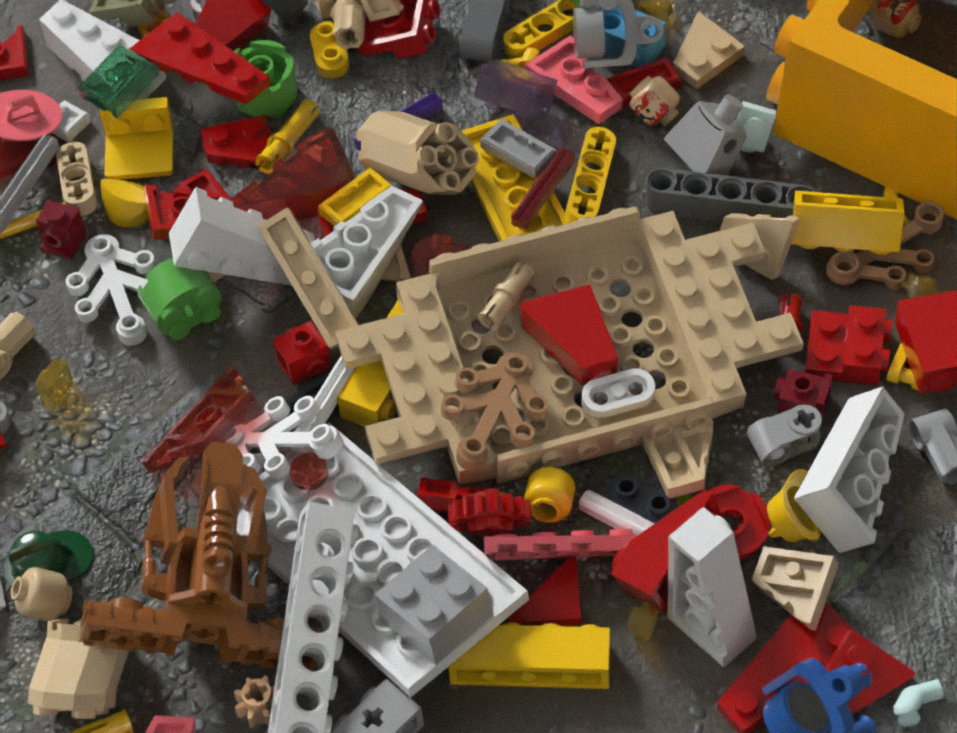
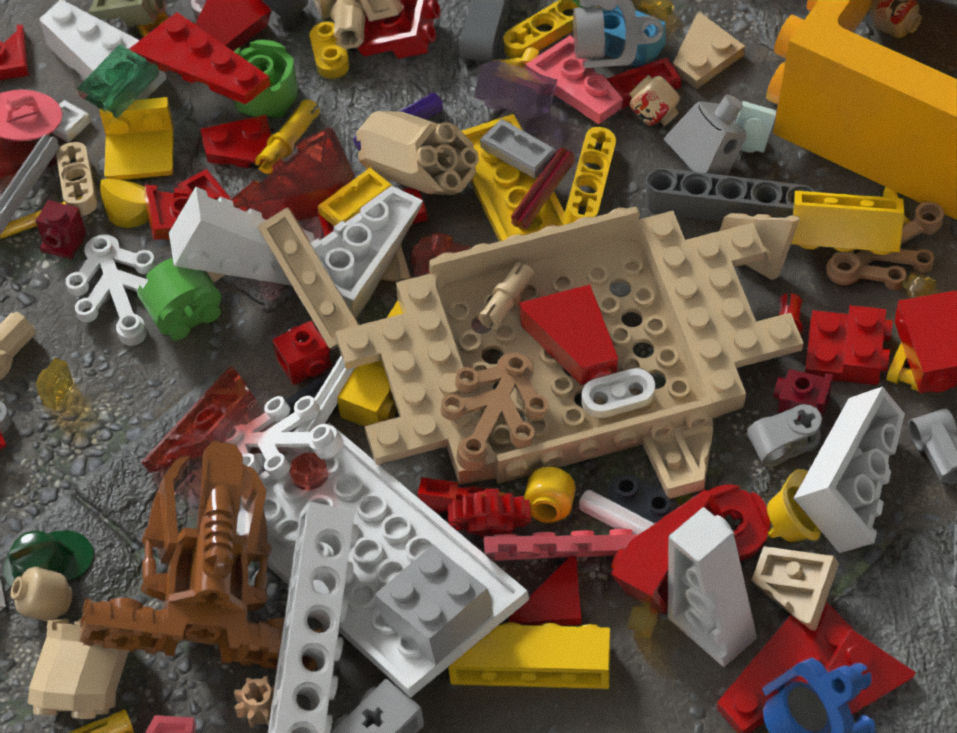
light aqua arm [894,679,944,727] -> none

